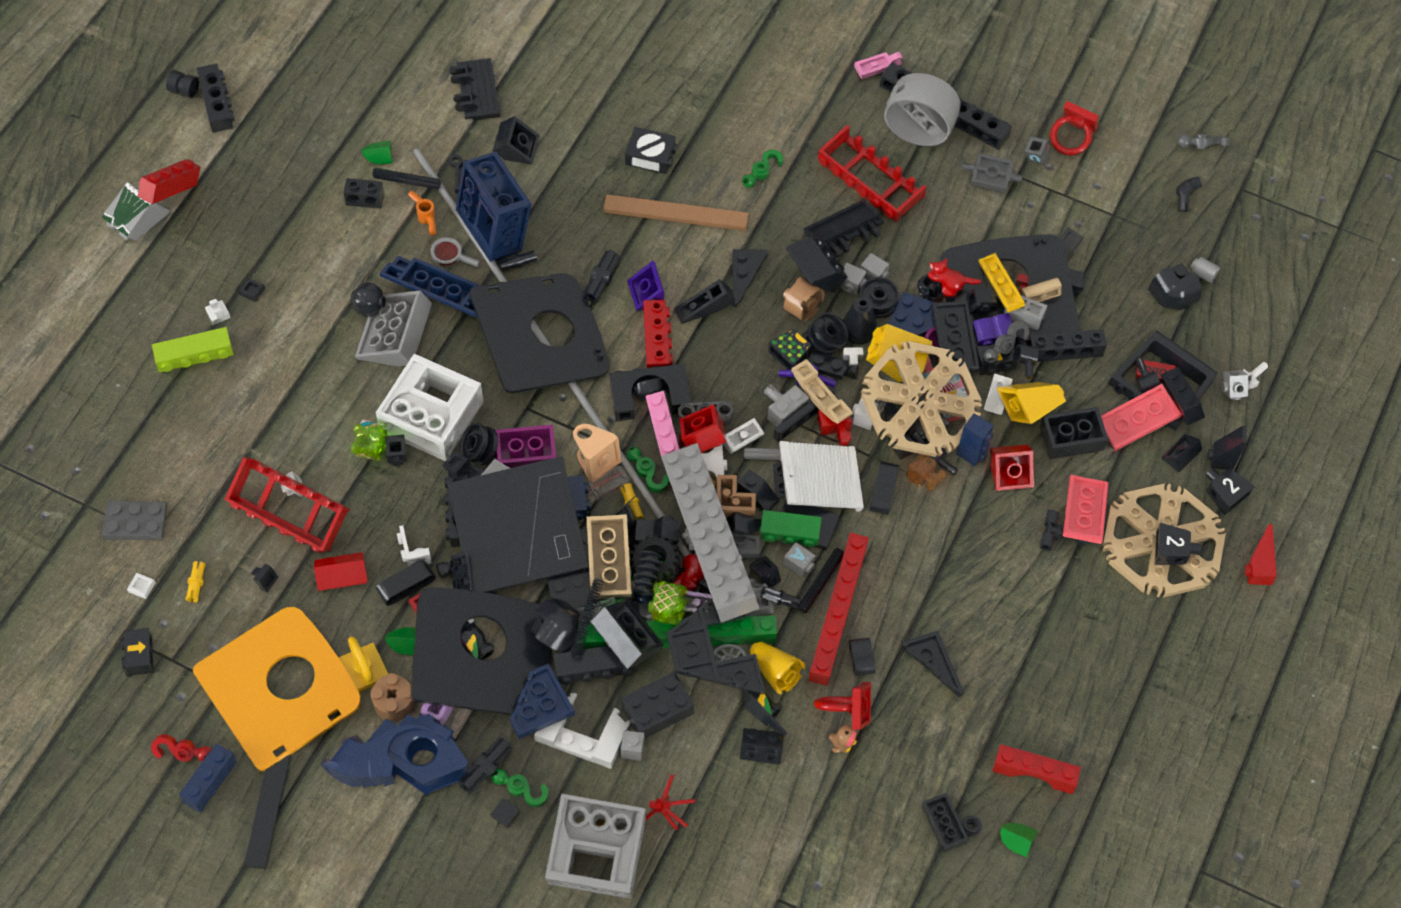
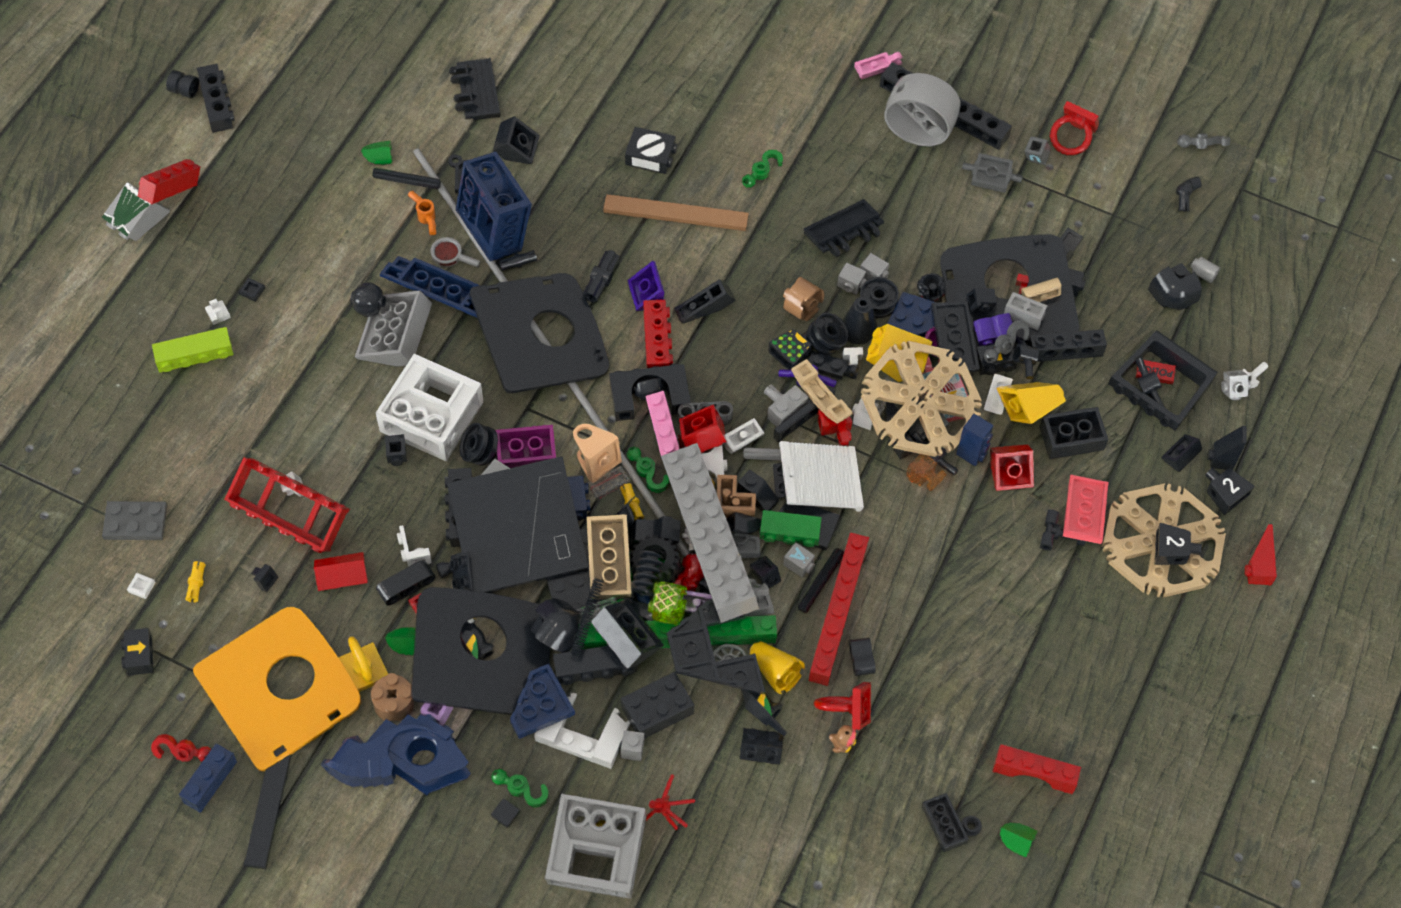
black brick [343,178,385,209] -> none
clear neon green brick [351,419,388,461] -> none
black slope [442,452,484,480] -> none
black piece [457,737,512,794] -> none
black wing [732,249,768,307] -> none
black axle [761,587,800,609] -> none
black slope [786,237,848,293] -> none
red window [818,125,927,223] -> none
black beam [869,461,899,515] -> none
black wing [901,631,964,697] -> none
red animal [928,258,982,297] -> none
yellow tile [979,253,1025,313] -> none
coral tile [1101,384,1182,451] -> none
black brick [1161,367,1205,425] -> none

